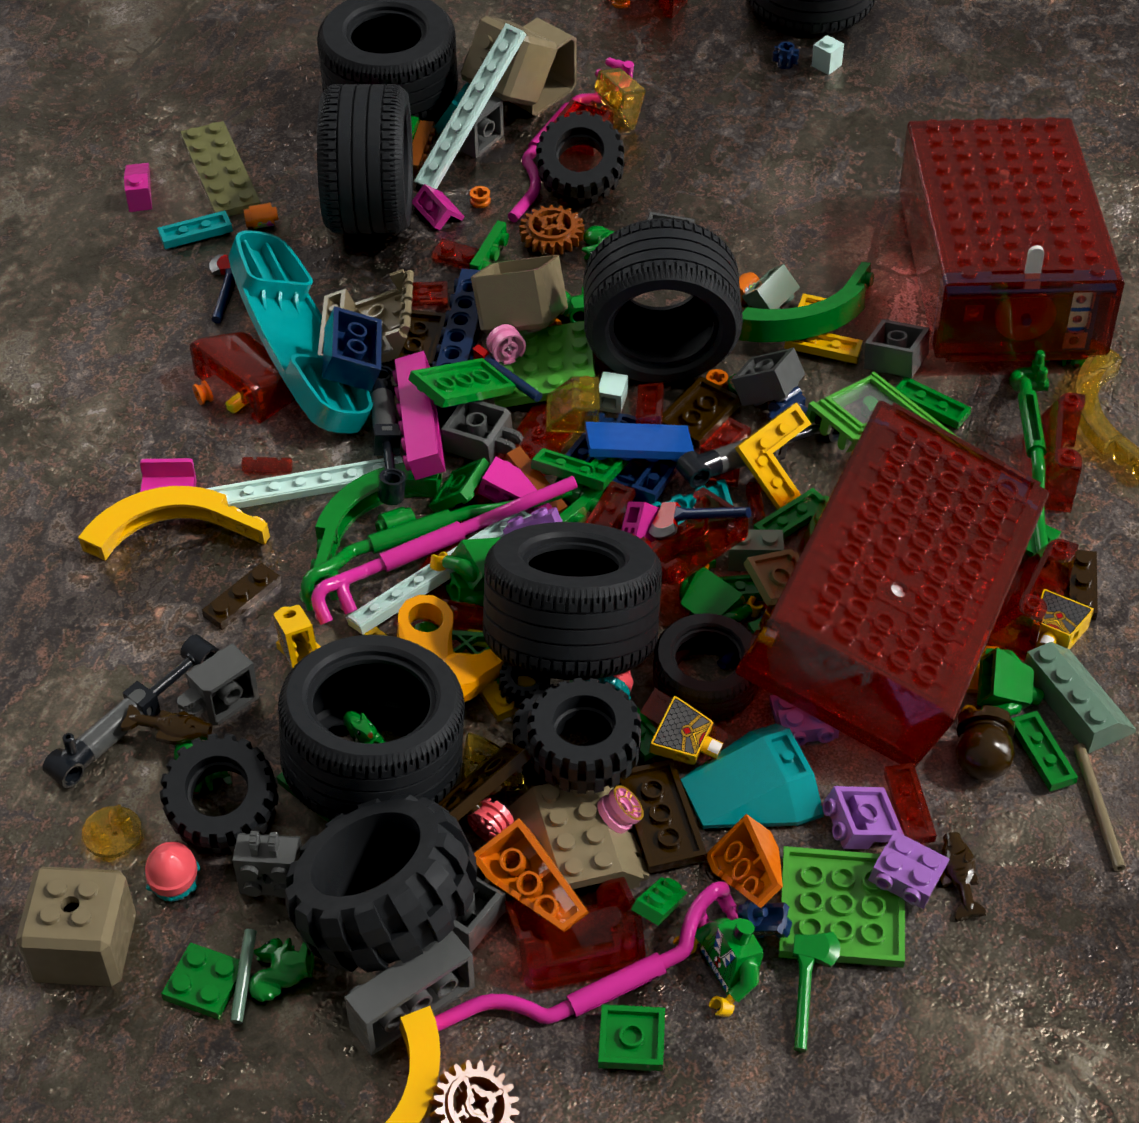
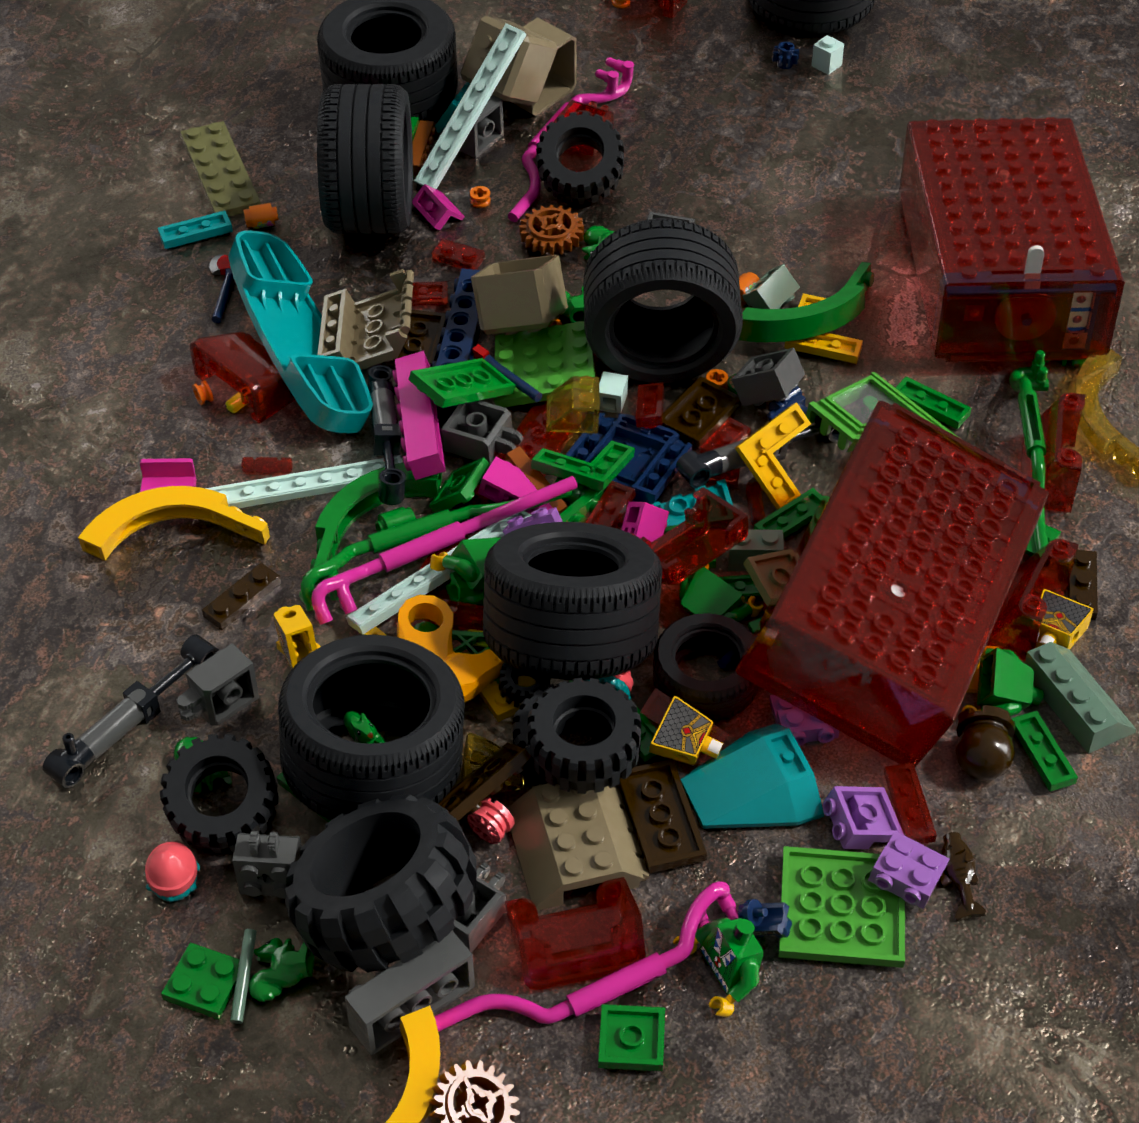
dark tan plate [16,866,136,987] -> none
clear yellow plate [82,804,143,862] -> none
dark brown animal [120,705,213,745] -> none
dark pink slope [124,163,152,212] -> none
dark blue brick [322,306,382,391] -> none
green plate [470,220,509,270] -> none
orange wedge [474,818,589,932] -> none
bright pink wheel [486,324,526,365] -> none
blue tile [585,422,694,462] -> none
clear yellow slope [594,68,646,130] -> none
bright pink wheel [597,785,644,834] -> none
green plate [631,877,688,925] -> none
piece [648,502,751,539] -> none
orange wedge [707,814,783,908] -> none
green piece [793,932,840,1052] -> none
dark grey brick [864,319,930,378] -> none
dark tan piece [1073,743,1126,872] -> none

